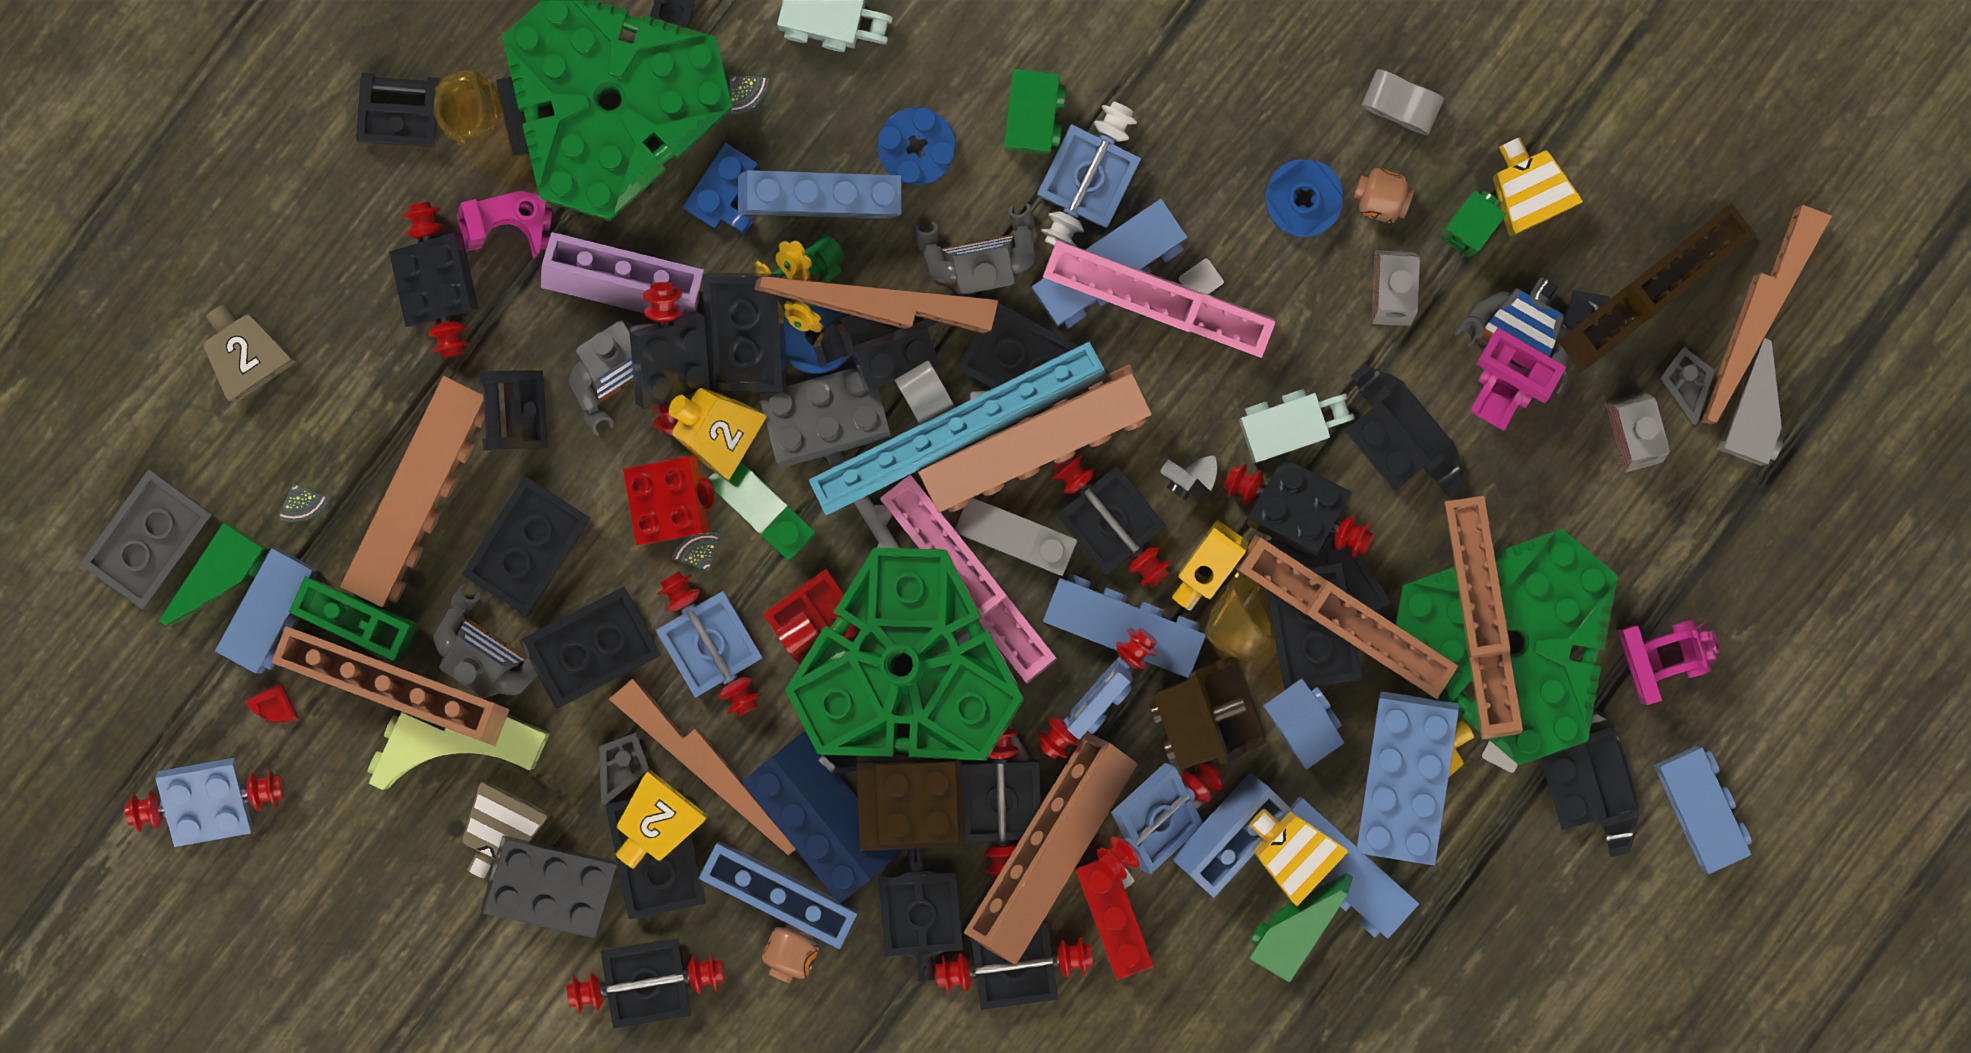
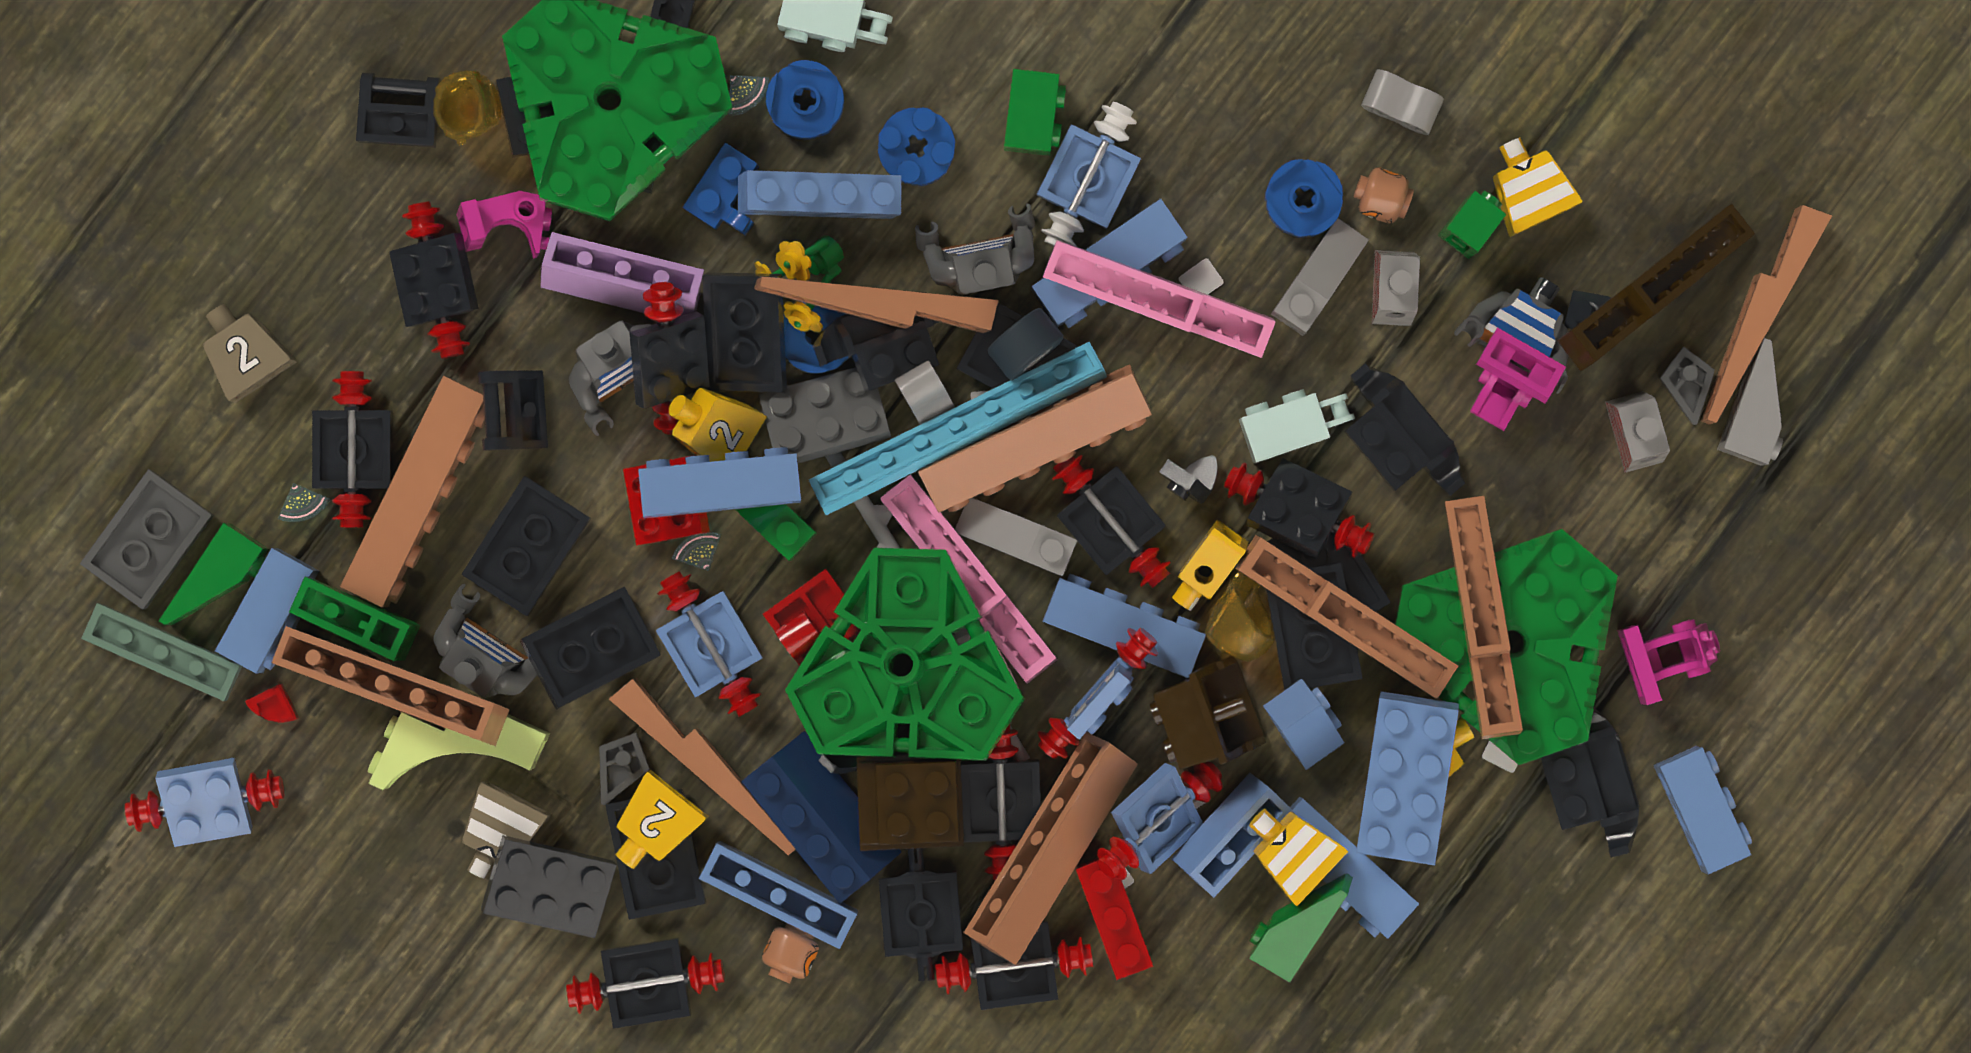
none -> sand green plate [81,603,242,701]
none -> black plate [312,371,393,528]
none -> medium blue brick [638,447,801,518]
none -> blue plate [766,60,844,140]
none -> black wheel [988,308,1063,380]
none -> light grey slope [1271,218,1369,336]

